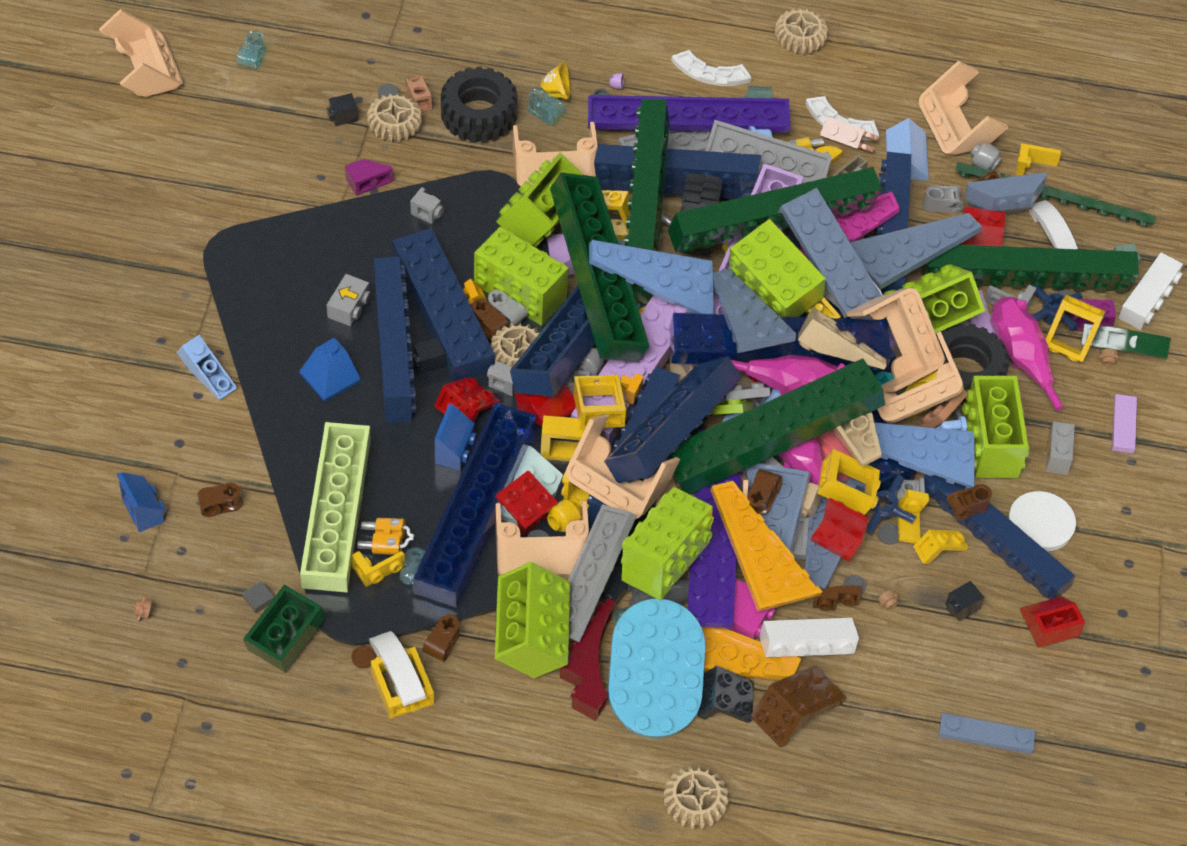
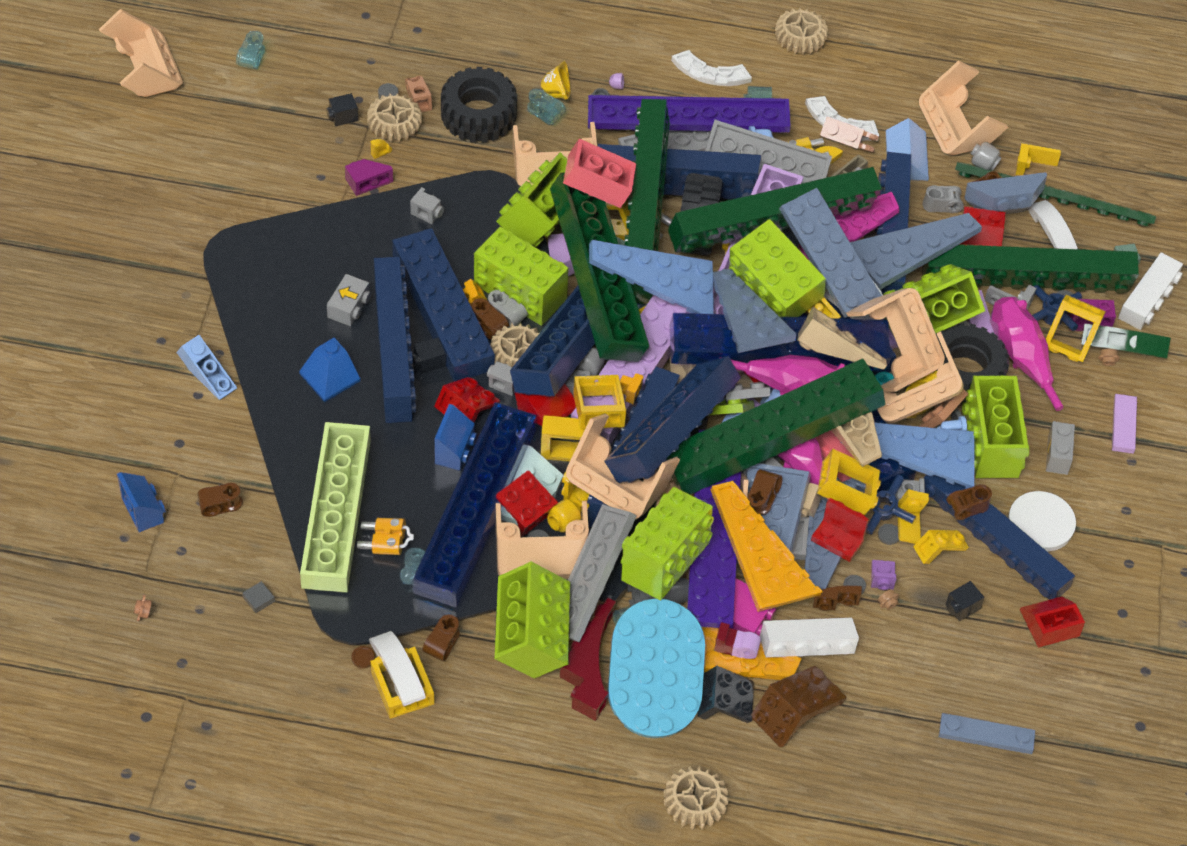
dark green brick [243,584,326,673] -> none
yellow bracket [351,551,405,587] -> none
none -> yellow tile [370,139,392,159]
none -> coral brick [563,138,636,208]
none -> leg [714,622,761,659]
none -> medium lavender bracket [871,560,896,590]

